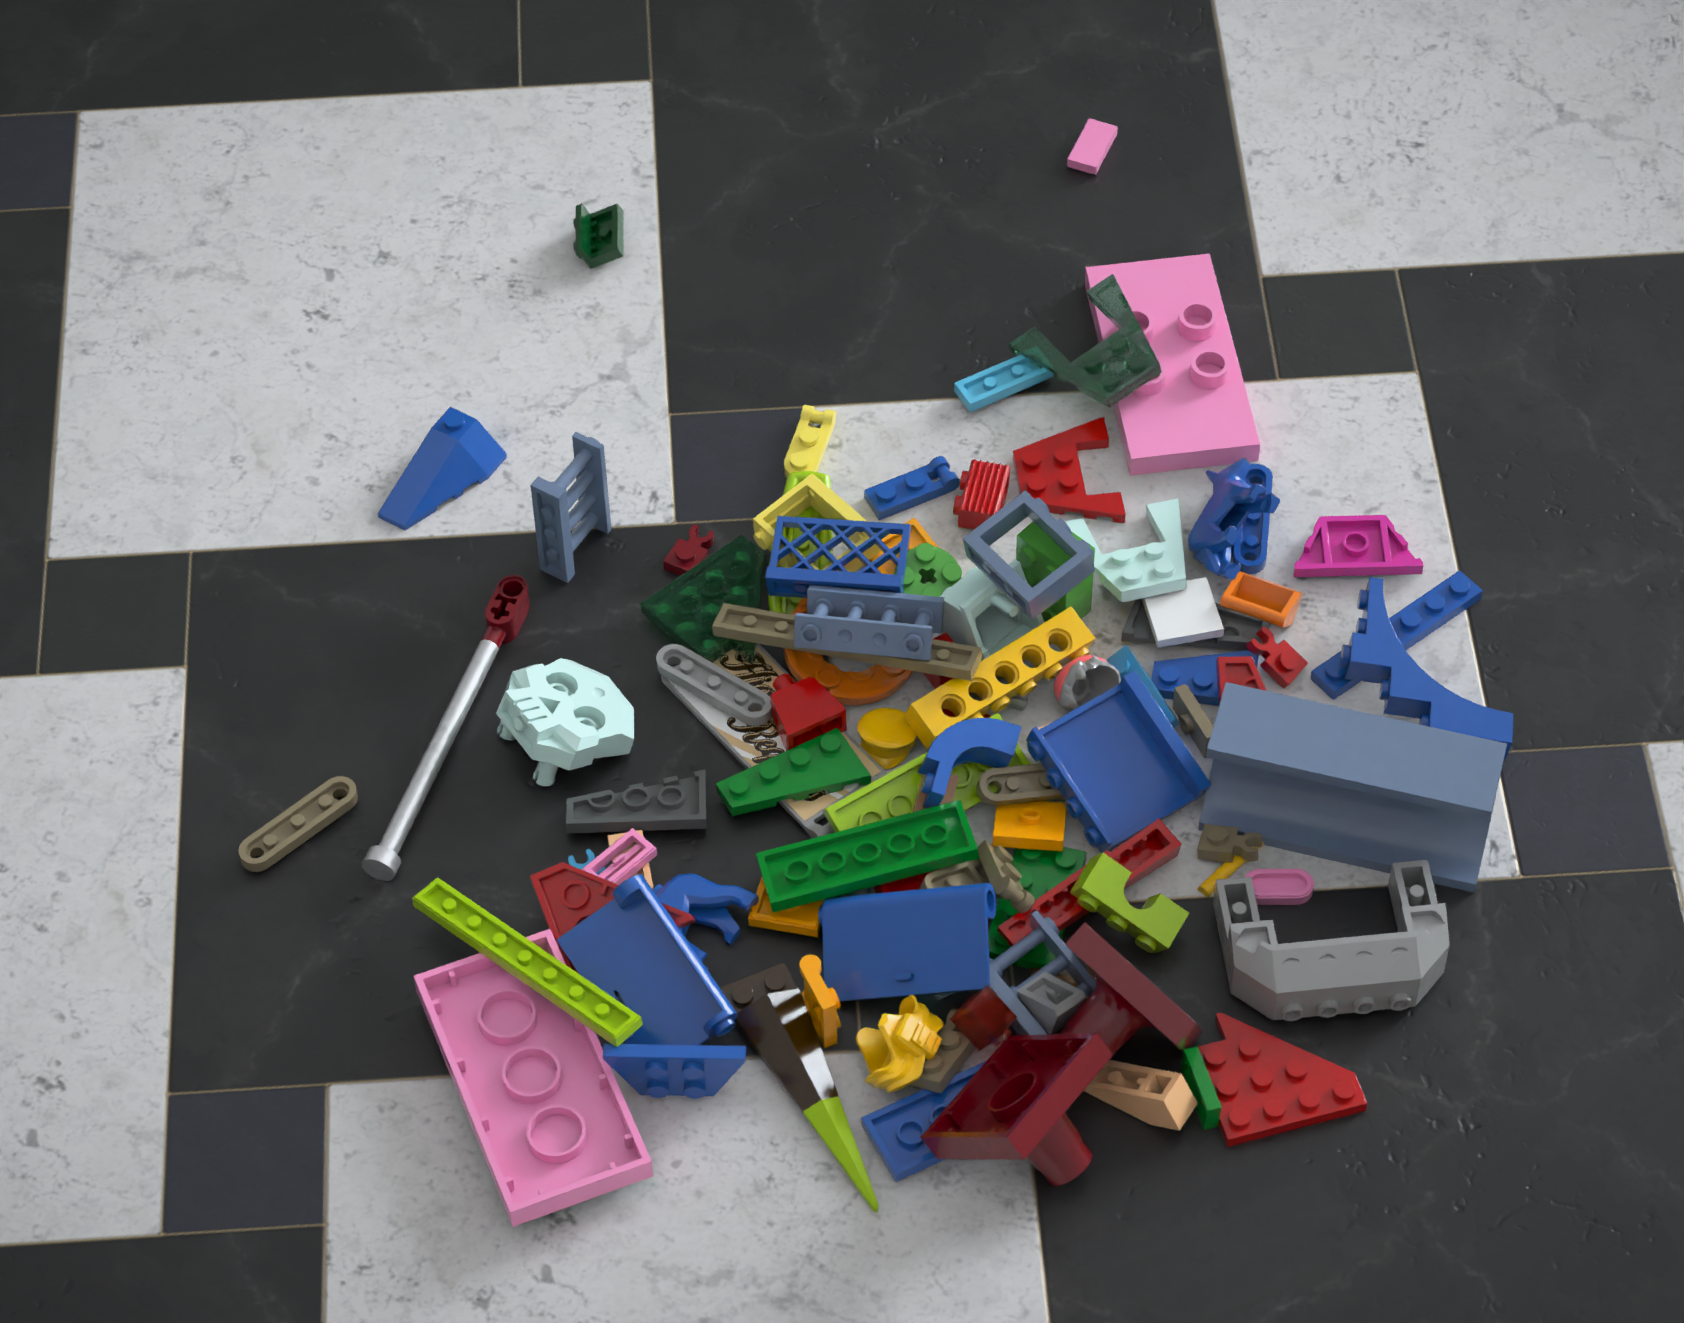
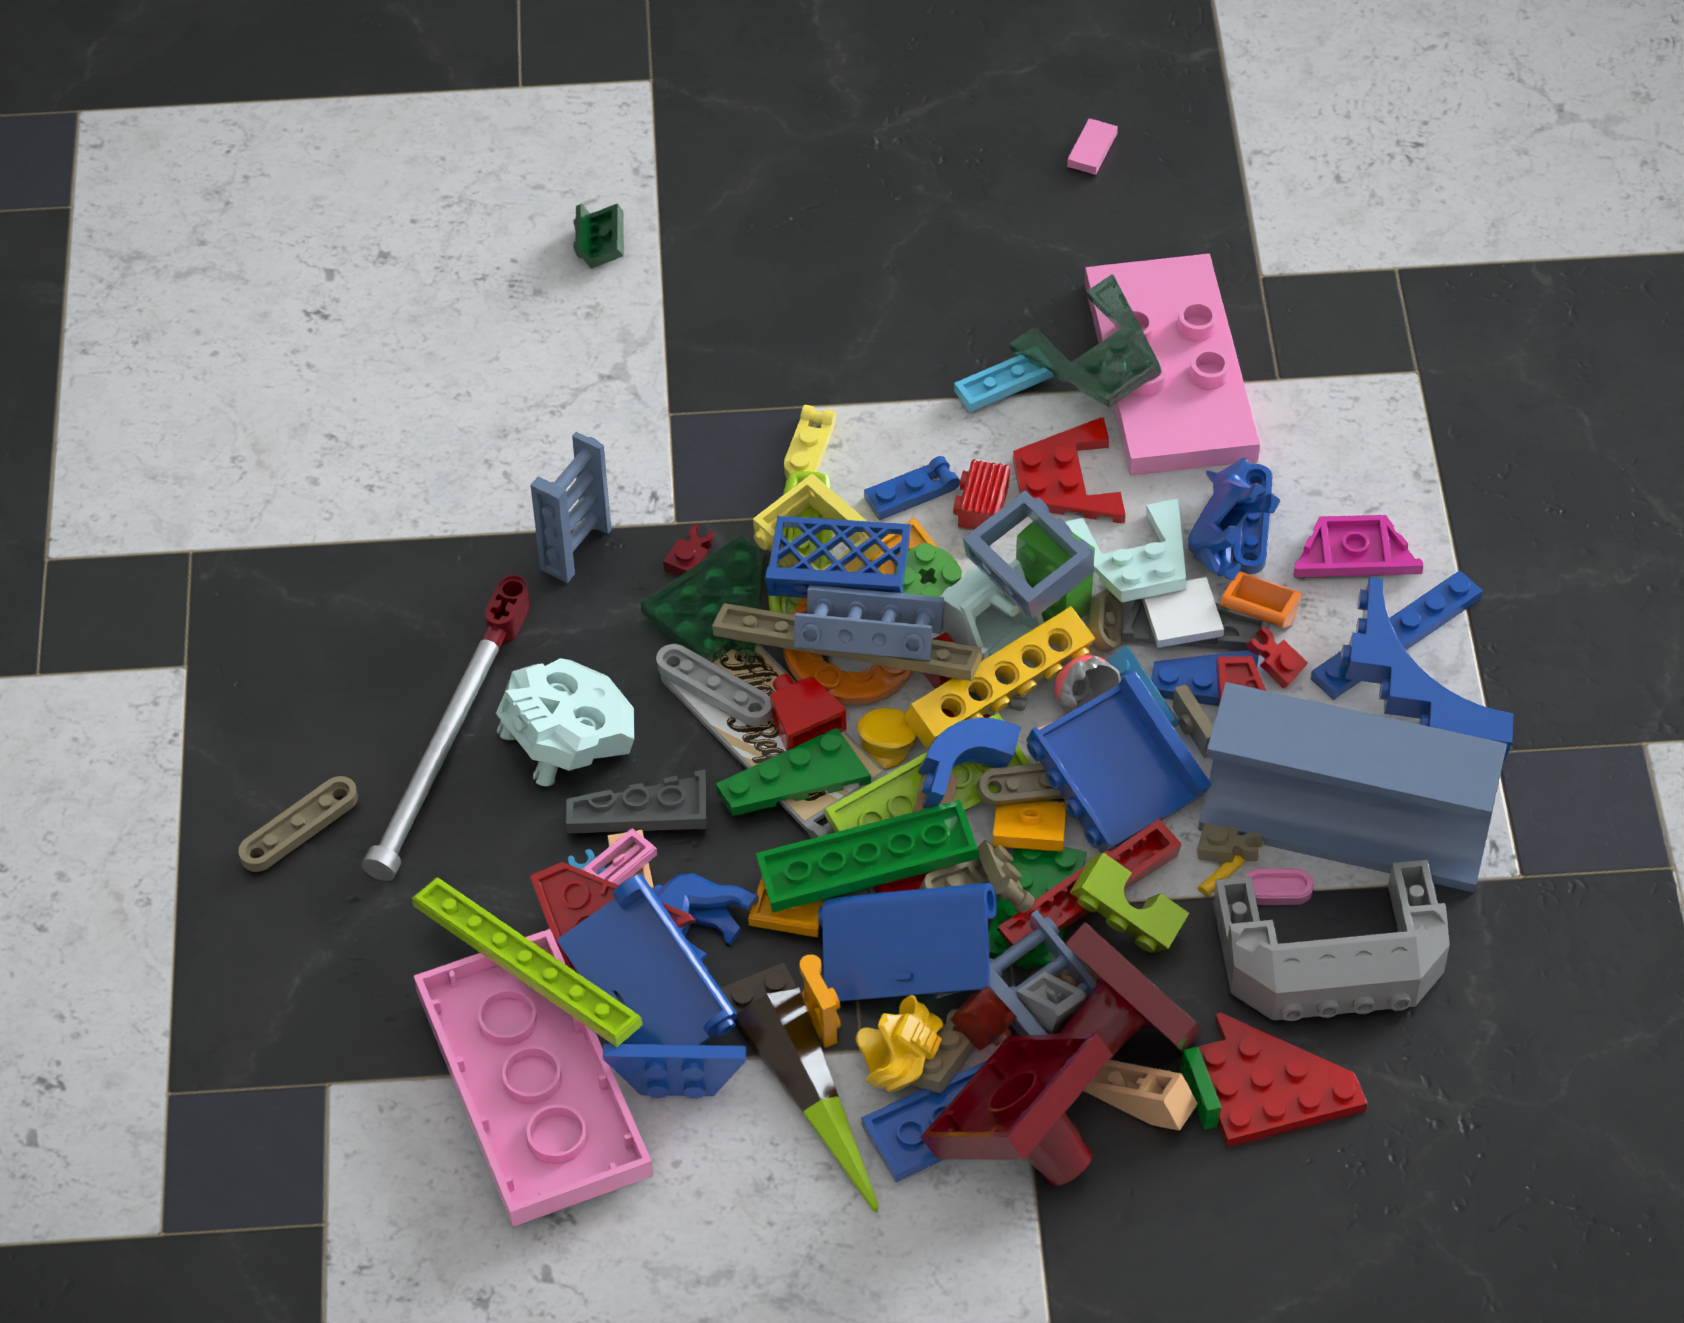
blue wedge [378,407,507,530] -> none
none -> dark tan plate [1089,589,1124,652]

